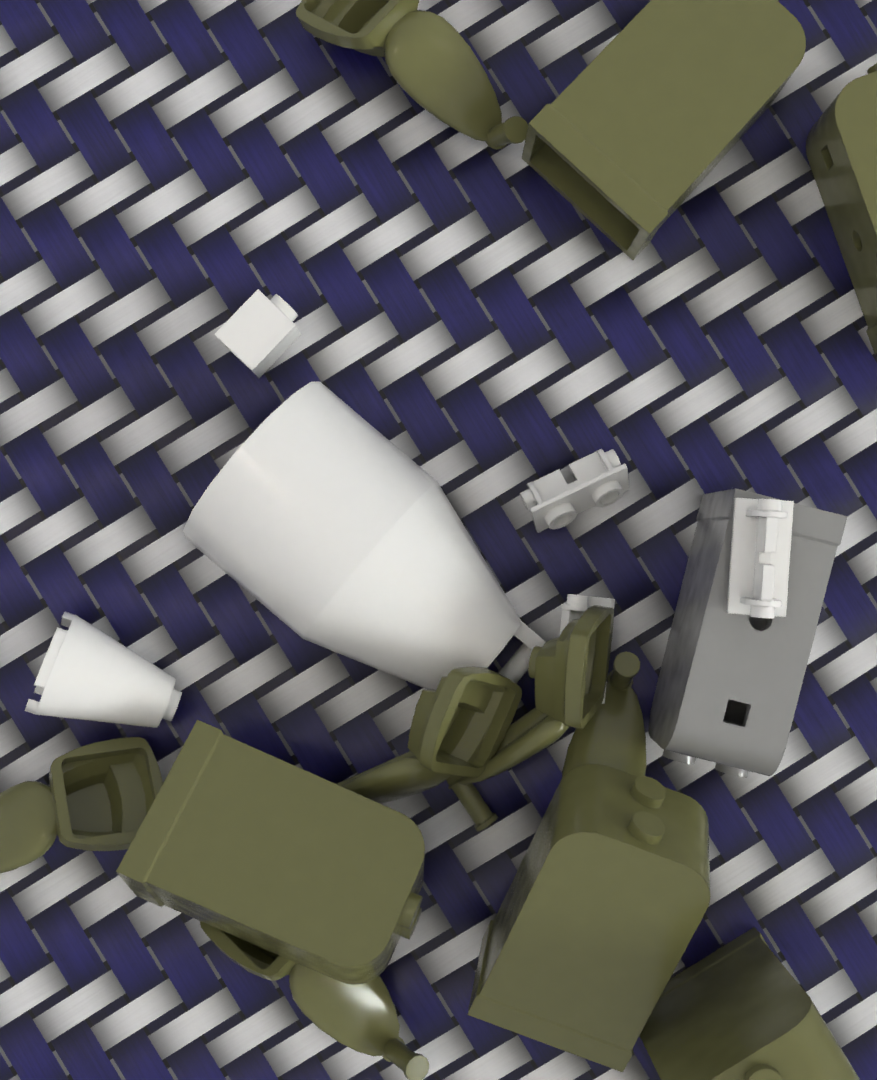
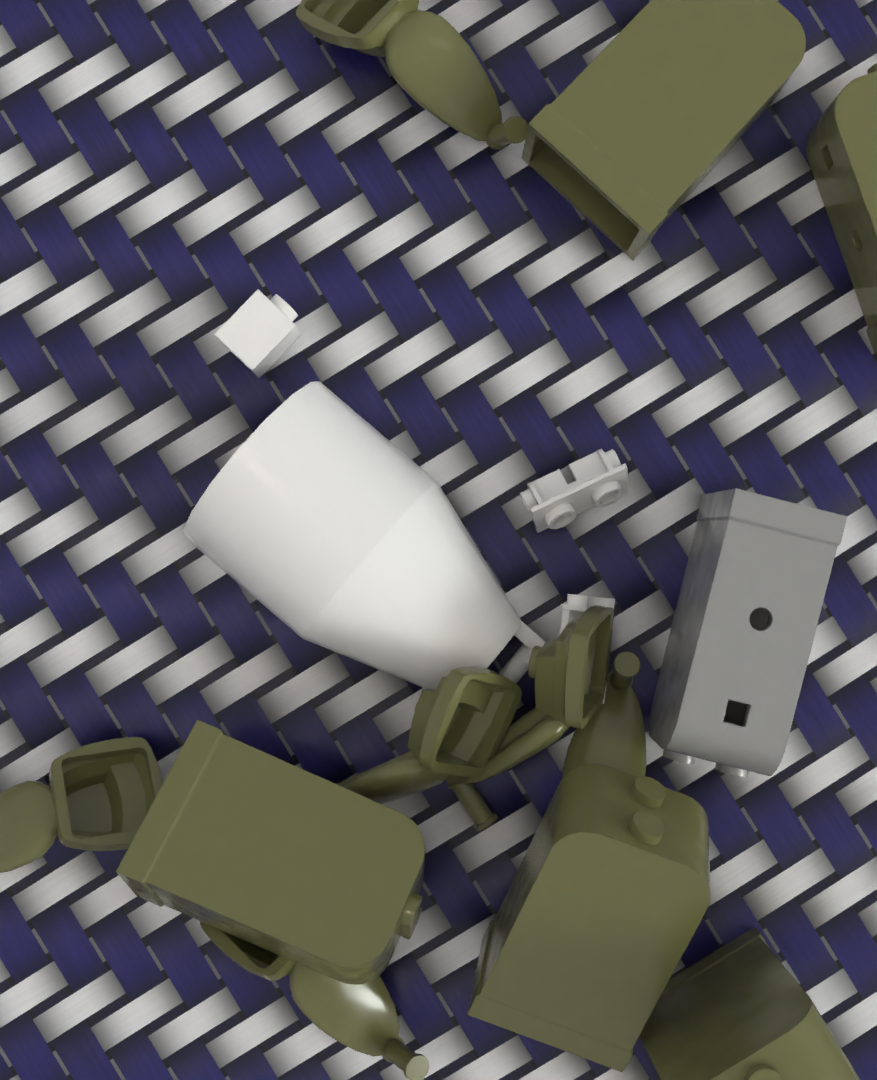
white cone [25,611,182,728] -> none
white hinge [727,498,794,619] -> none

